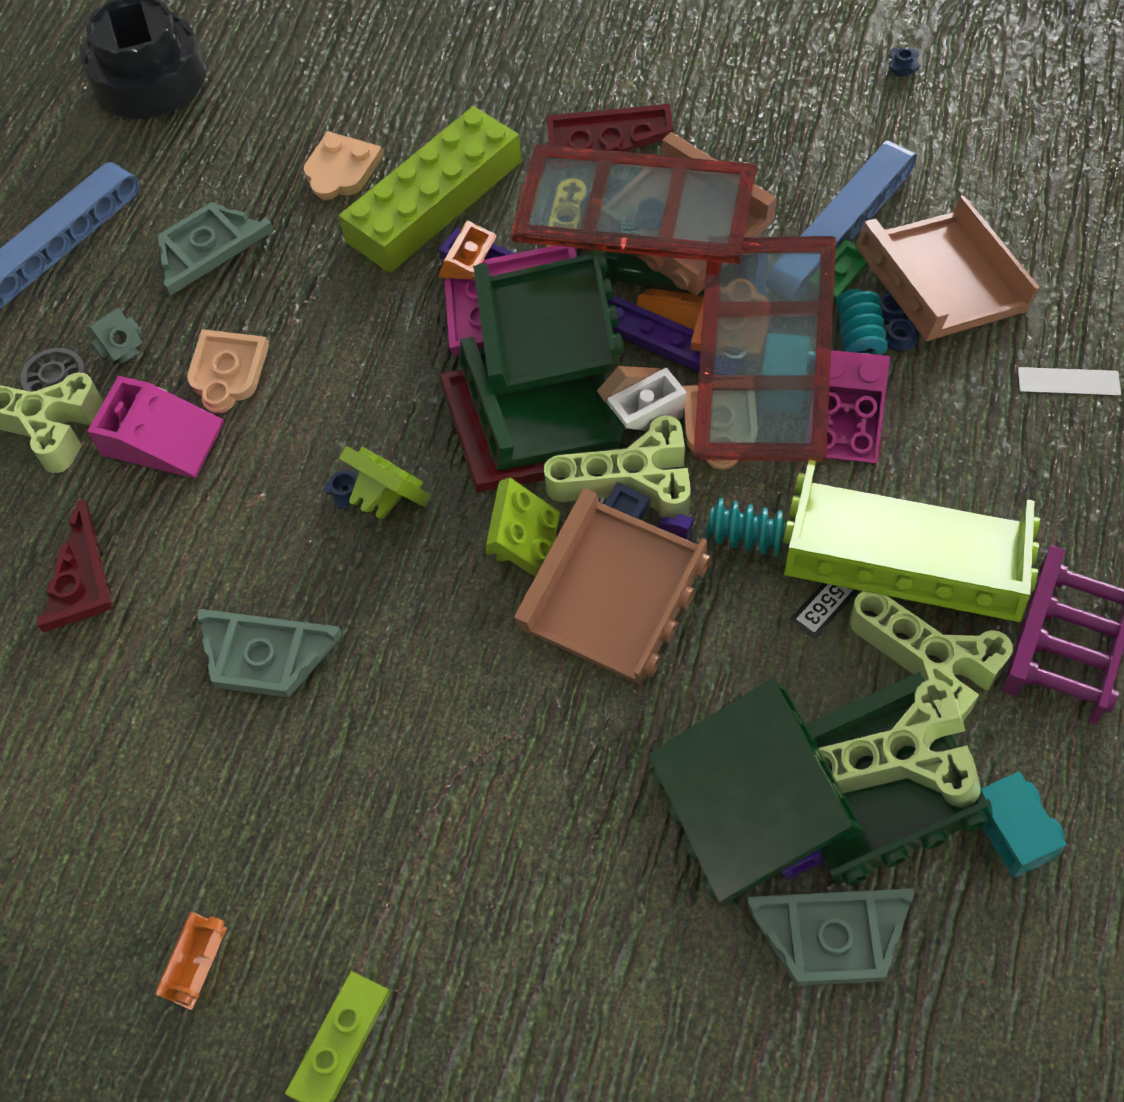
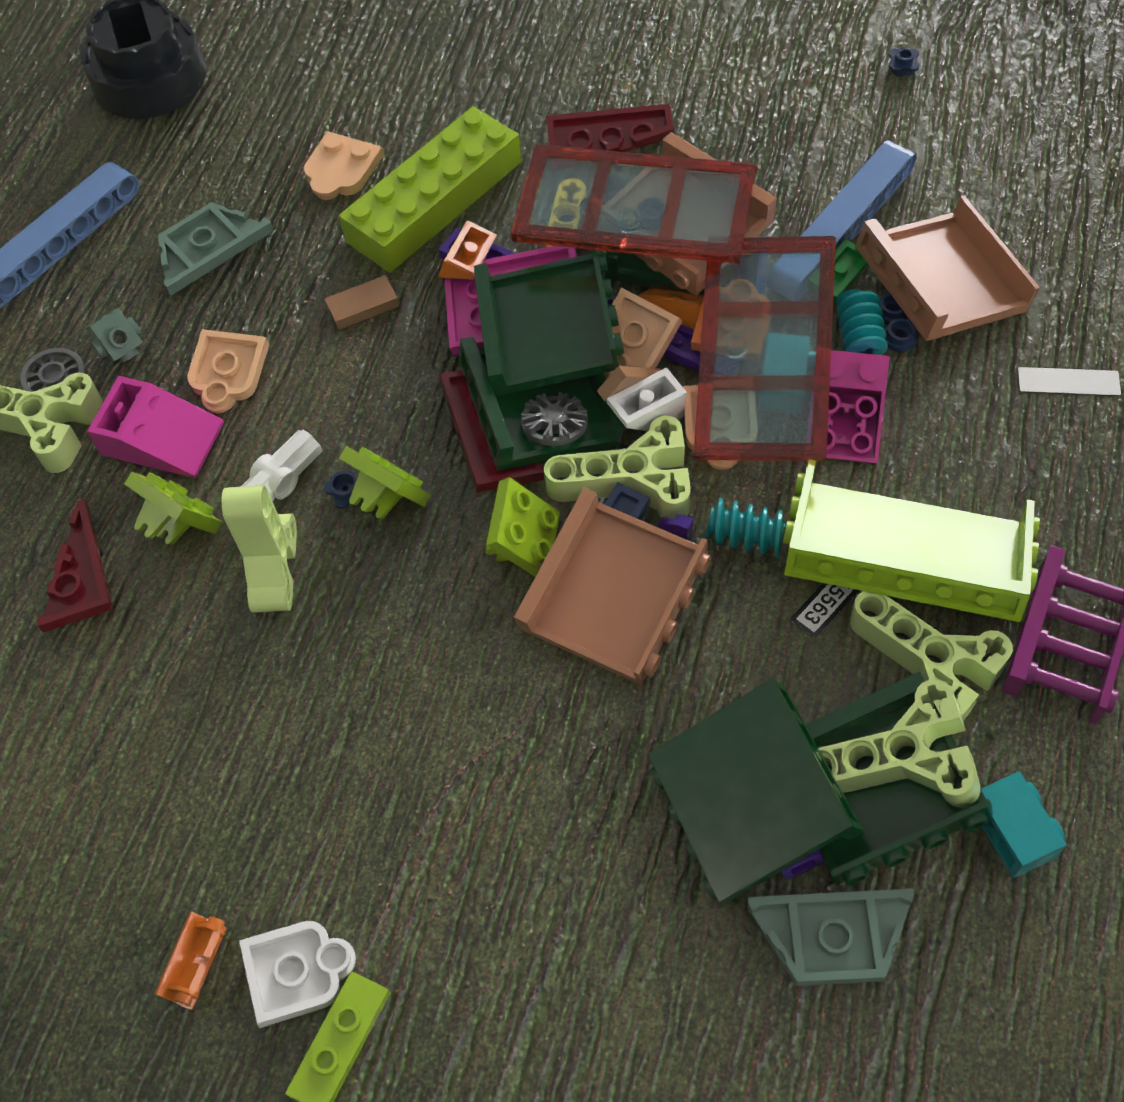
sand green wing [197,609,342,698] -> none
none -> lime plate [124,472,223,545]
none -> yellowish green beam [221,486,297,613]
none -> white plate [239,921,356,1028]
none -> white piece [241,430,322,501]
none -> medium nougat tile [324,275,399,330]
none -> flat silver wheel [521,392,588,446]
none -> light nougat plate [604,288,682,378]

